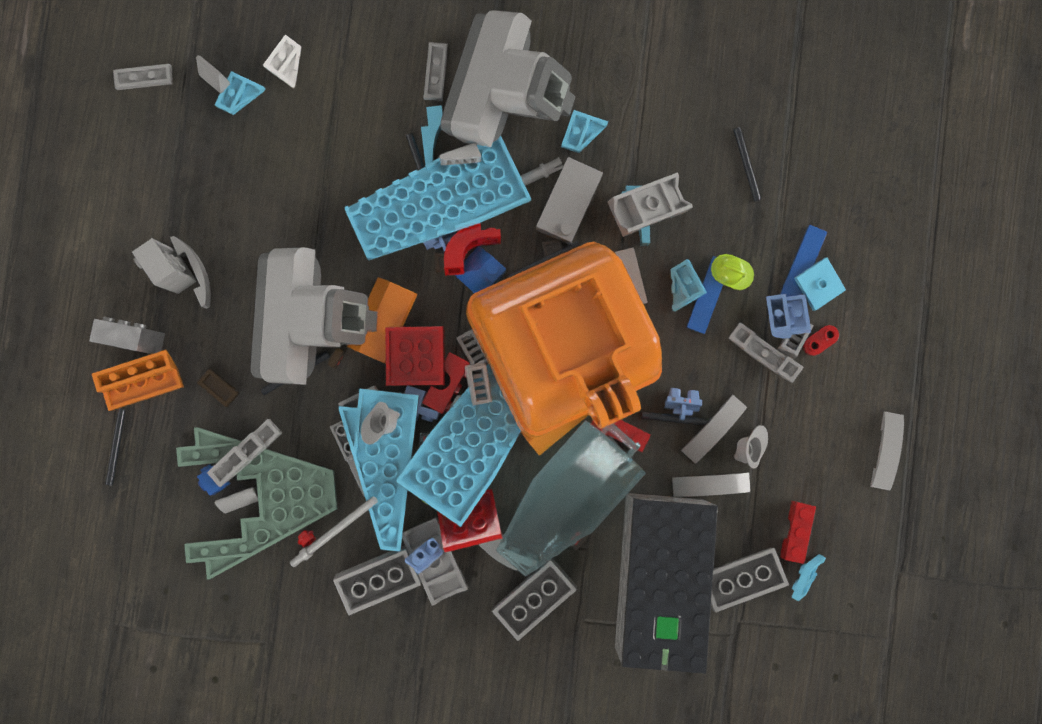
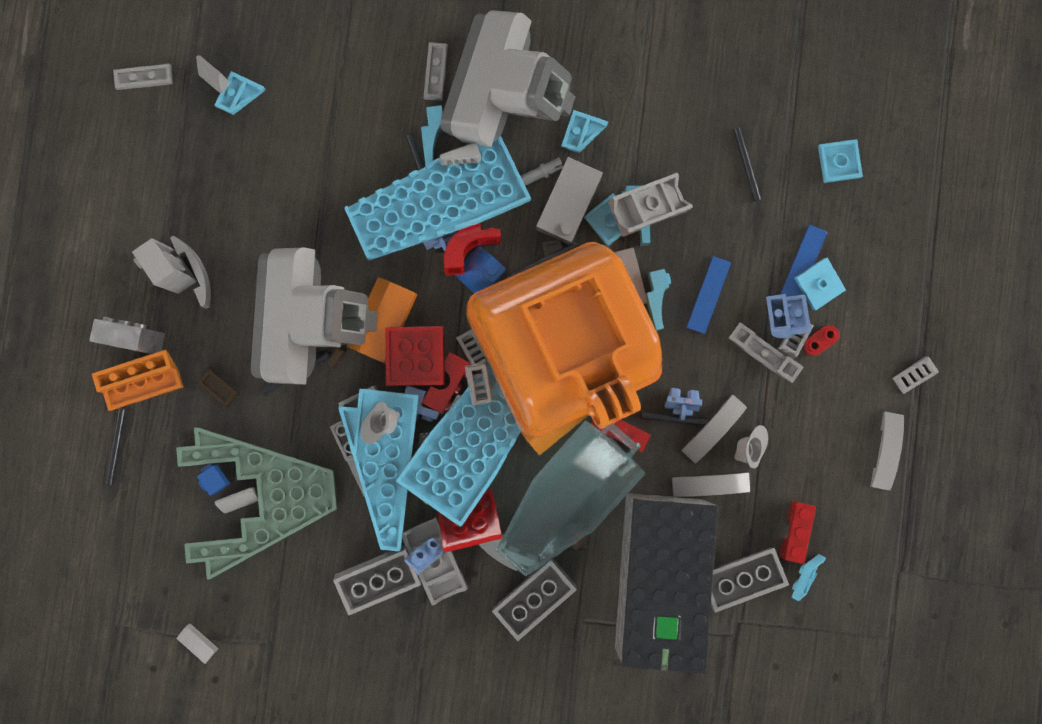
light grey slope [207,419,282,487] -> none
white wing [263,35,301,89] -> none
light grey bar [290,496,378,567] -> none
red plate [298,530,316,548] -> none
medium azure wing [671,259,707,311] -> none
lime piece [711,254,754,290] -> none
none -> light grey slope [176,624,218,664]
none -> medium azure plate [584,193,622,247]
none -> medium azure slope [646,269,671,331]
none -> medium azure plate [818,139,863,183]
none -> light grey slope [892,356,939,394]

